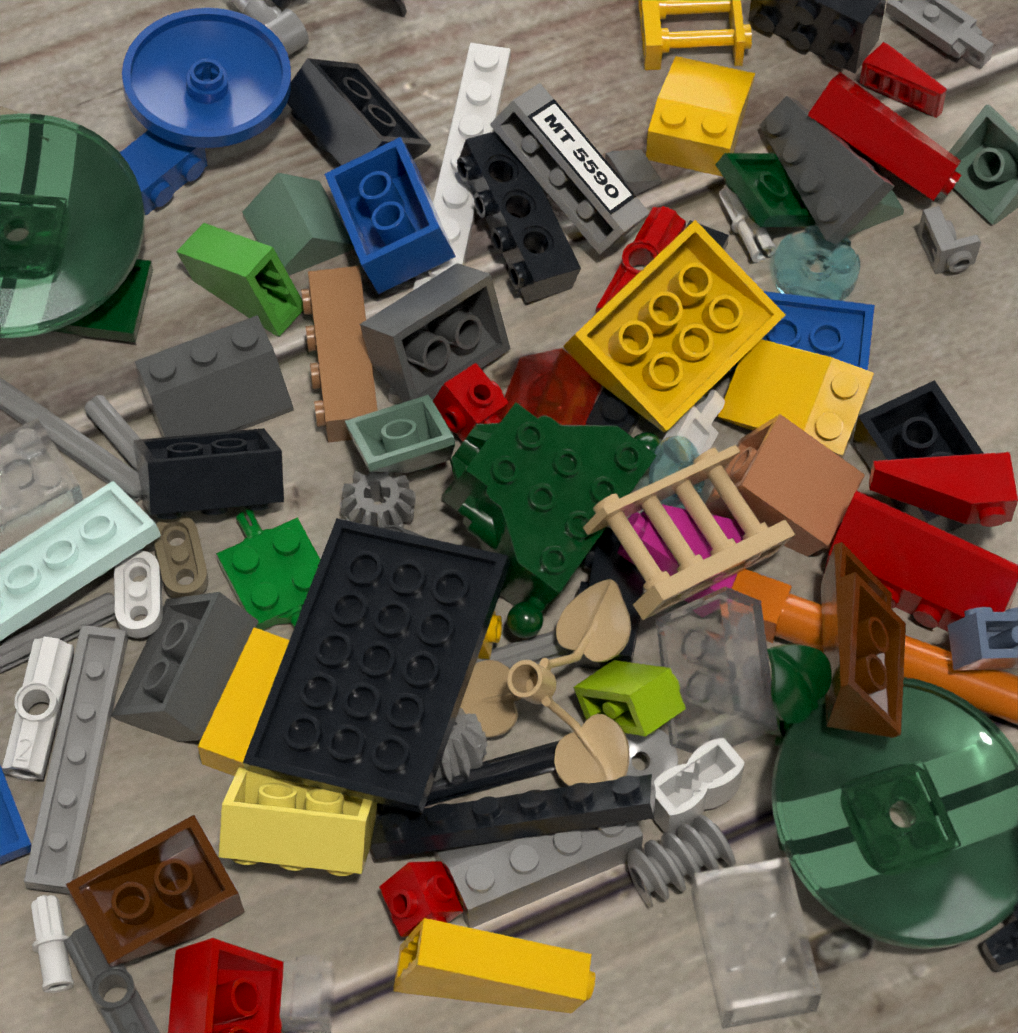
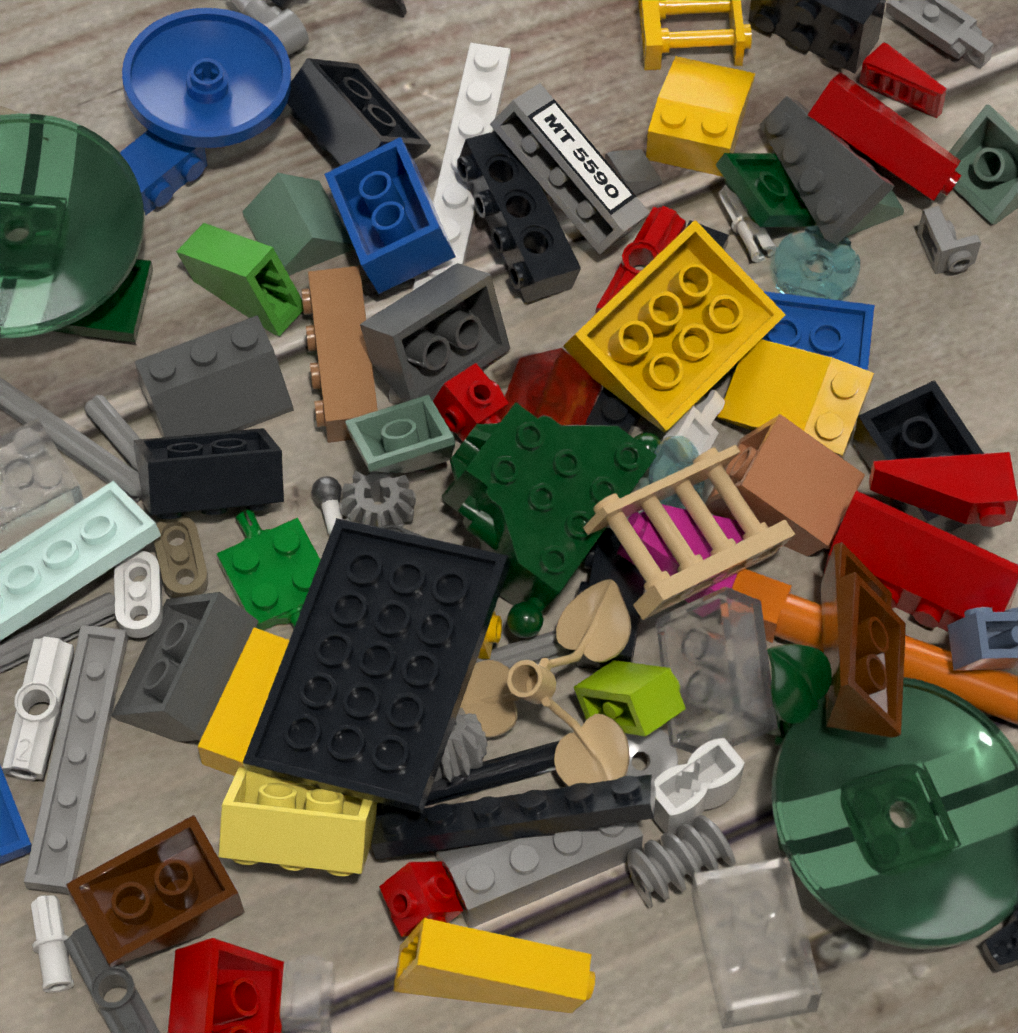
none -> flat silver piece [311,476,343,535]

